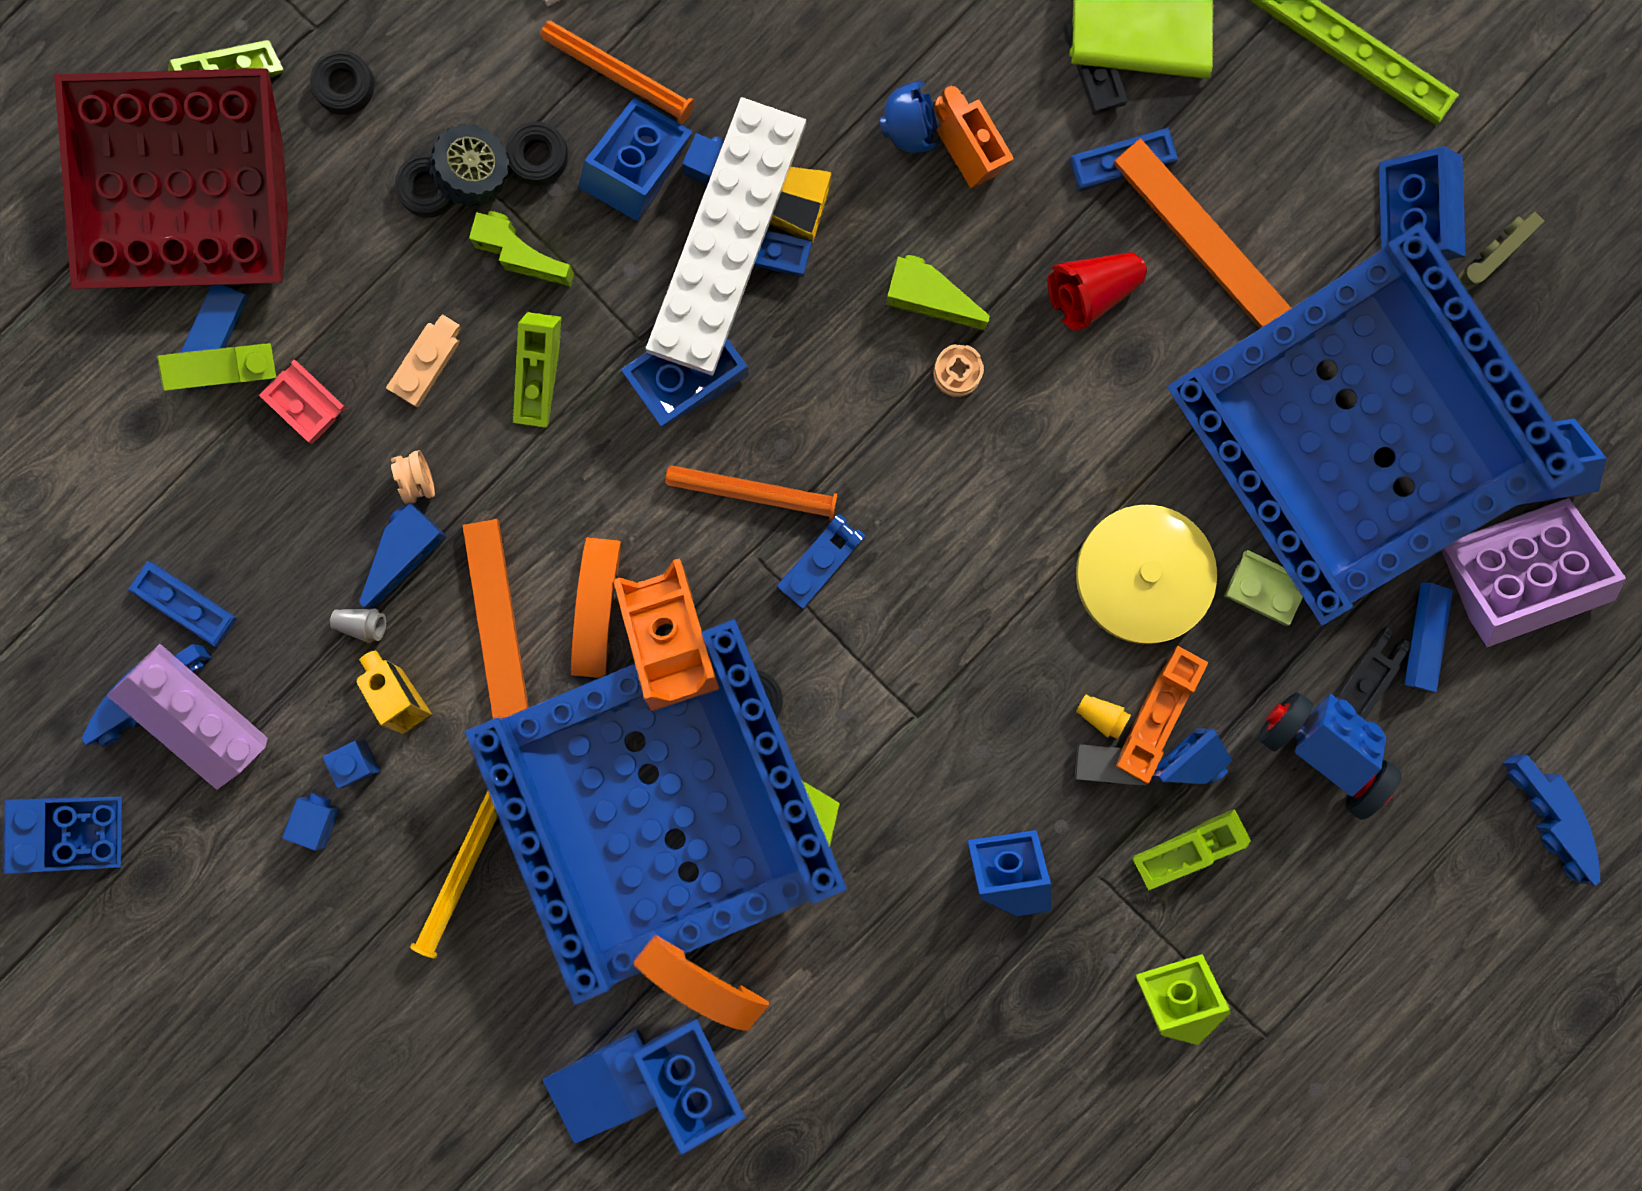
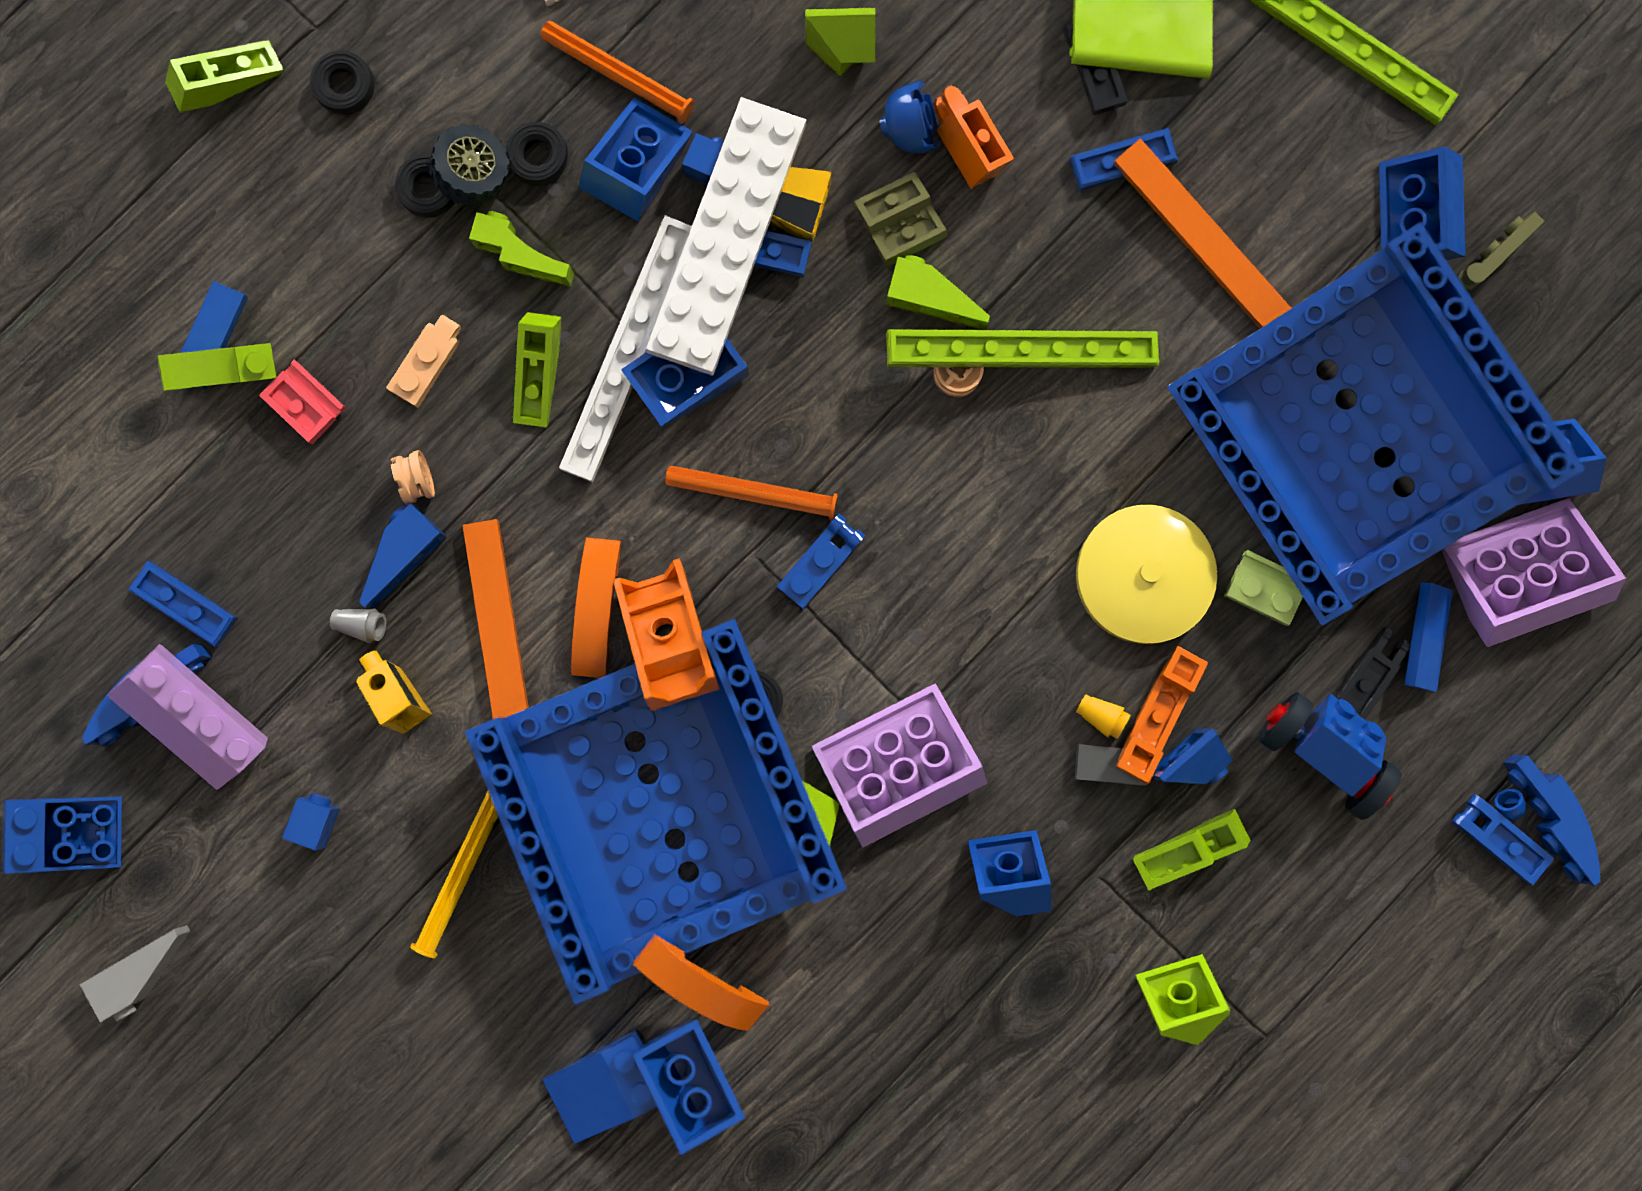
dark red slope [54,68,288,289] -> none
blue brick [323,740,380,789] -> none
red cone [1047,252,1147,331] -> none
none -> light grey slope [79,925,190,1022]
none -> white plate [559,216,692,483]
none -> lime slope [805,8,875,76]
none -> lavender slope [812,683,988,848]
none -> olive slope [854,171,947,267]
none -> lime tile [886,329,1159,368]
none -> blue plate [1451,794,1555,885]
none -> blue hinge [1494,789,1526,820]

